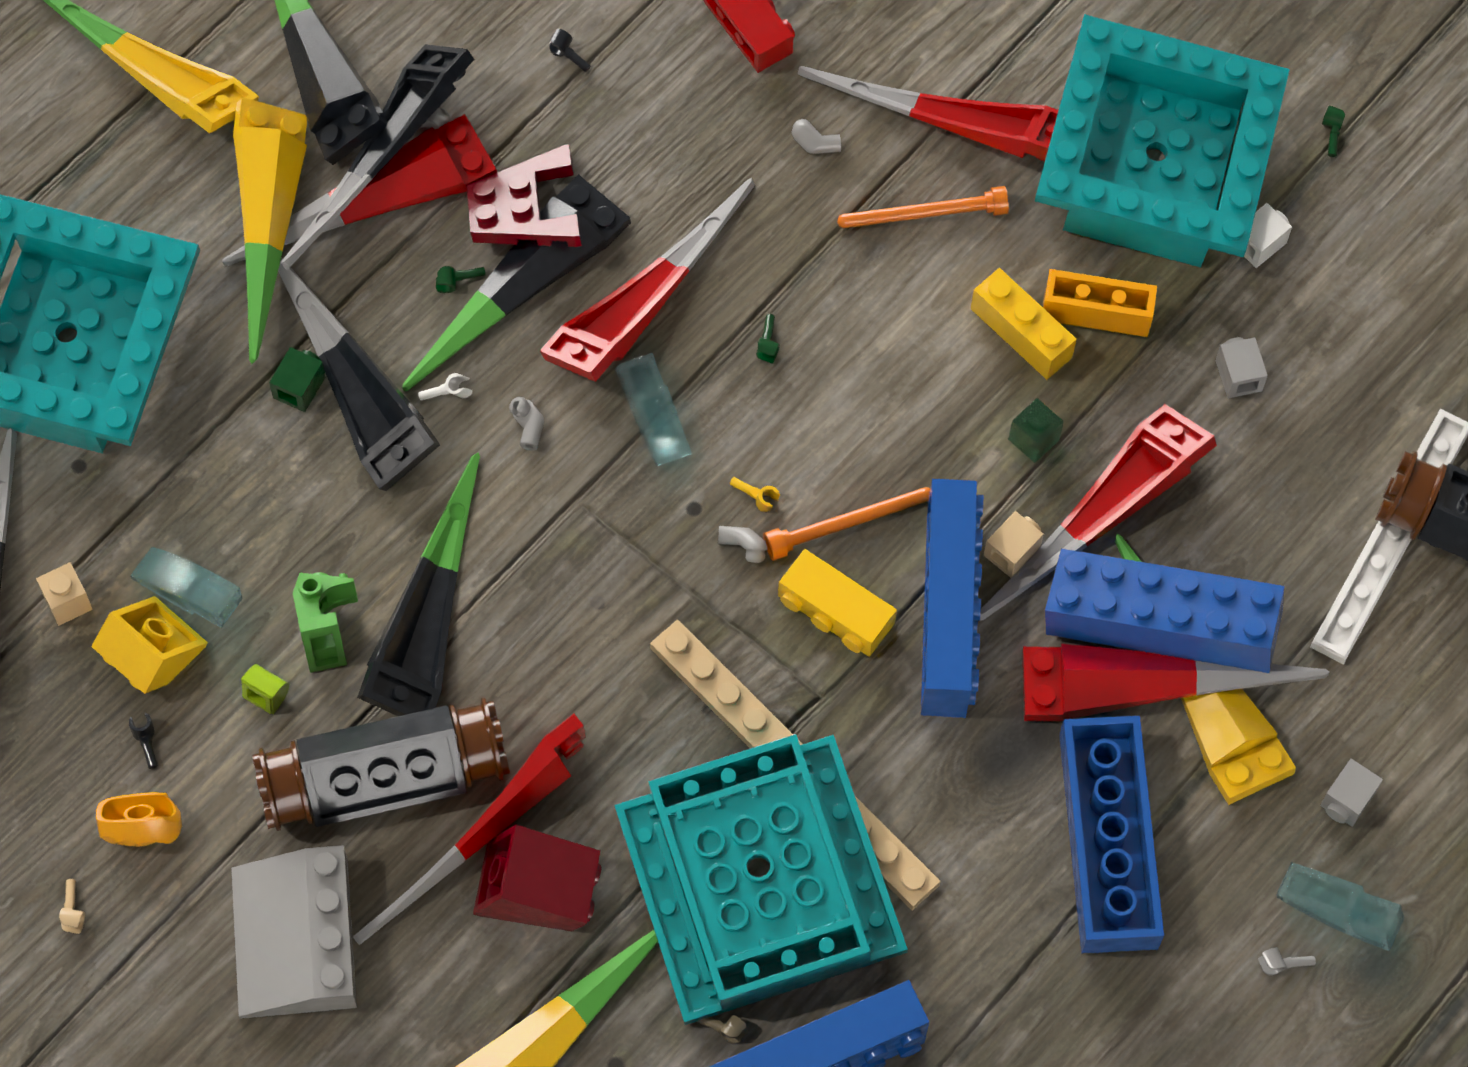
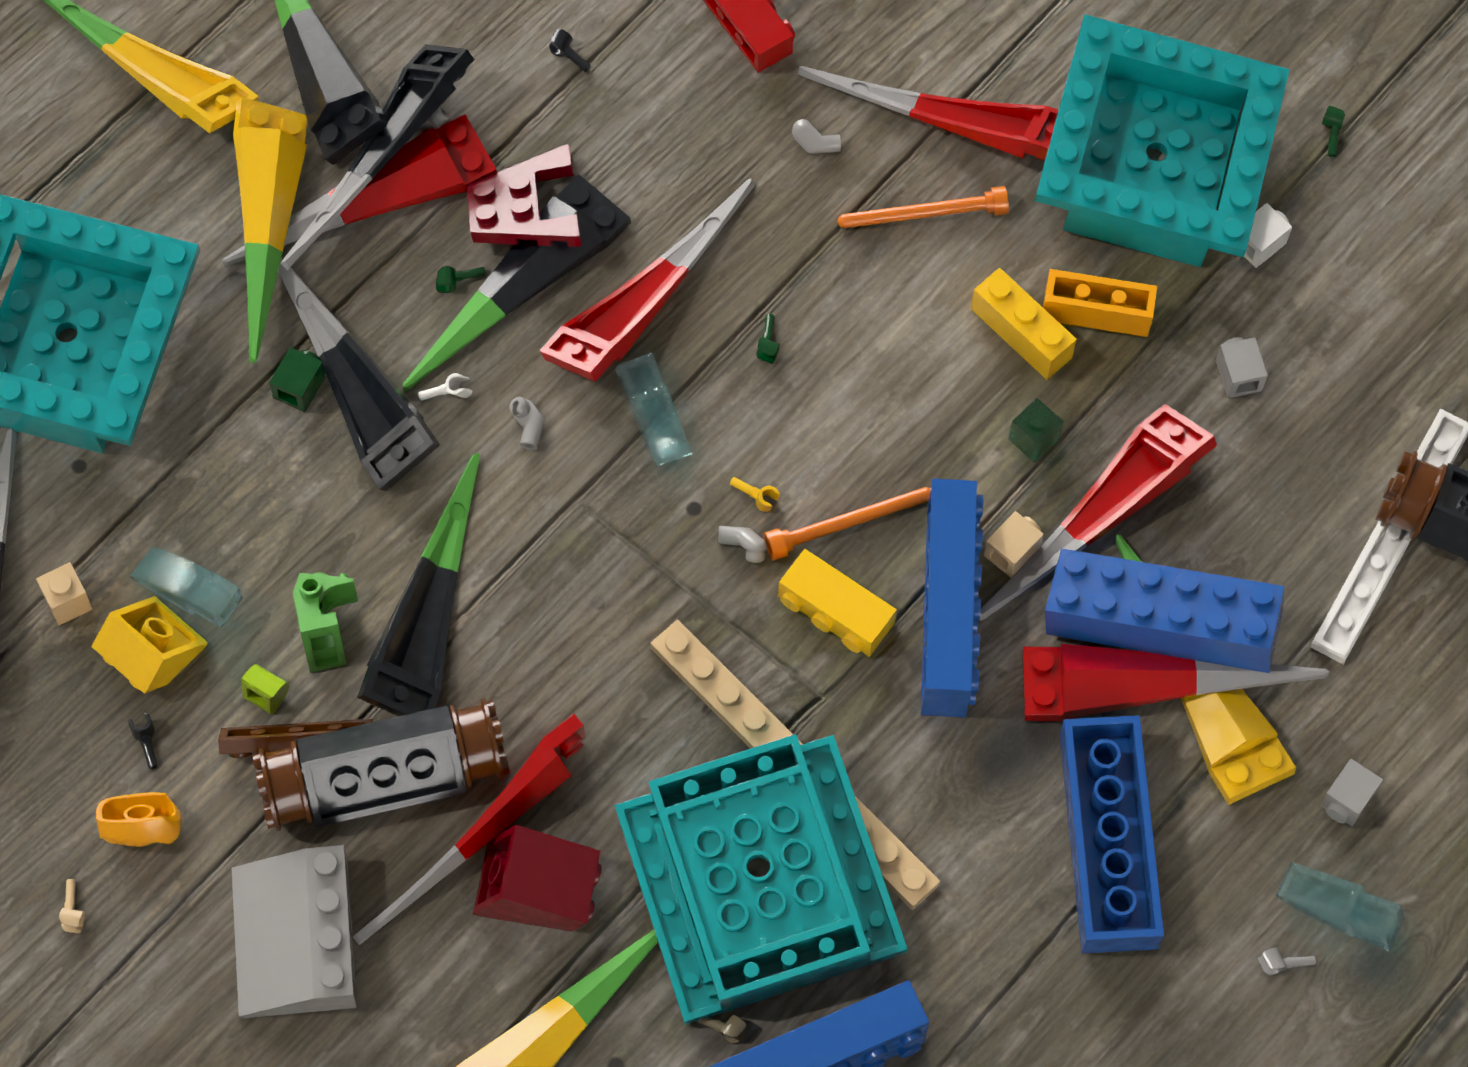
none -> reddish brown plate [218,719,373,758]

